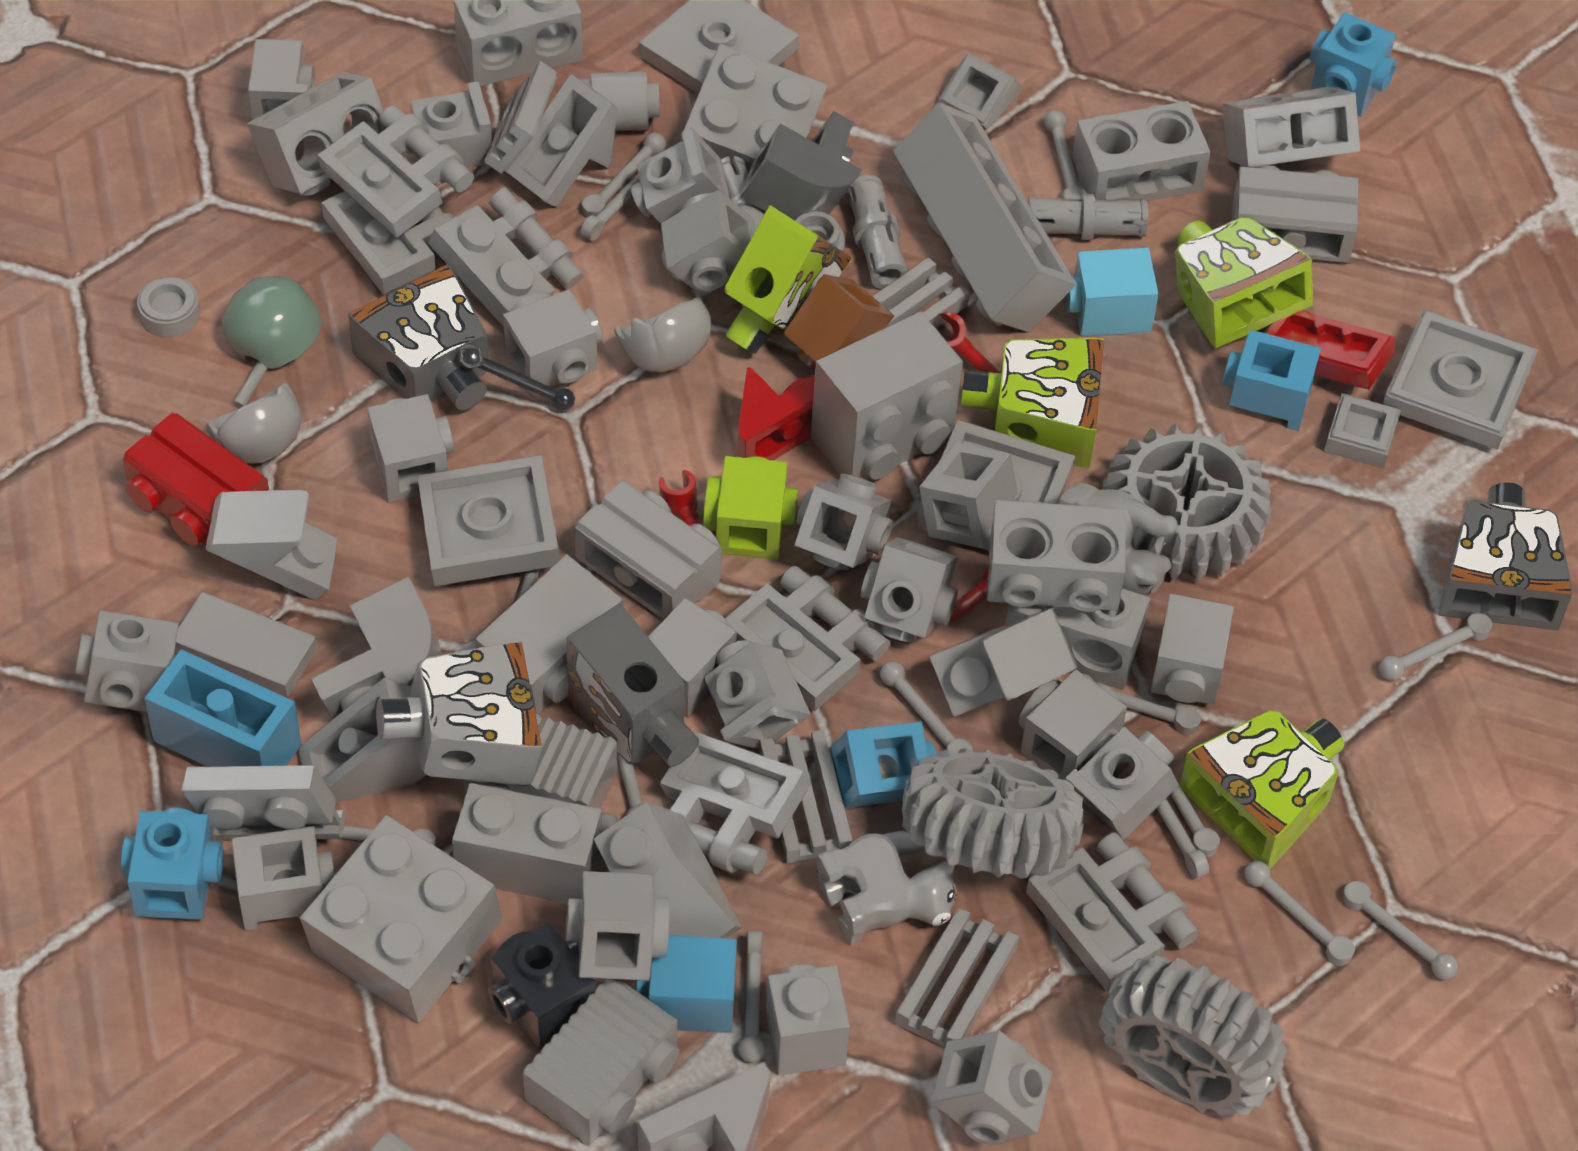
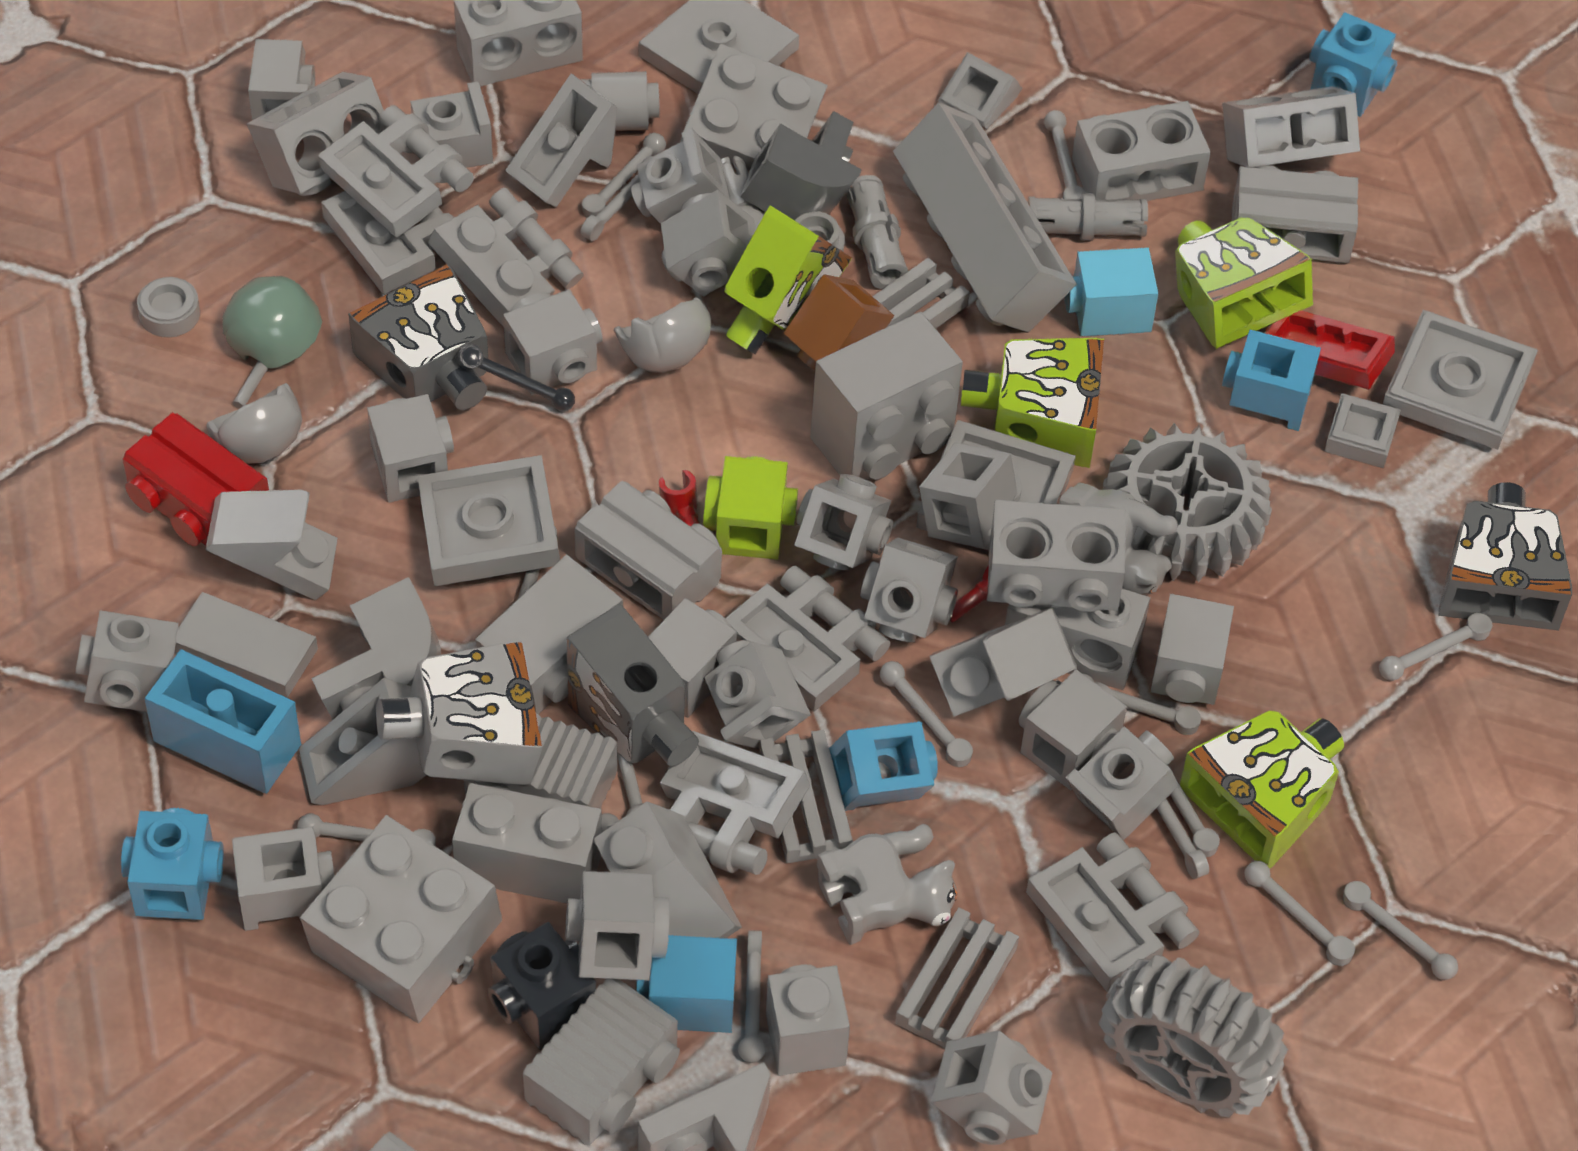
light grey plate [181,765,346,840] -> none
light grey tile [484,61,557,173] -> none
red slope [737,367,815,461] -> none
light grey gear [902,748,1084,879] -> none
red hand [940,312,1000,373] -> none

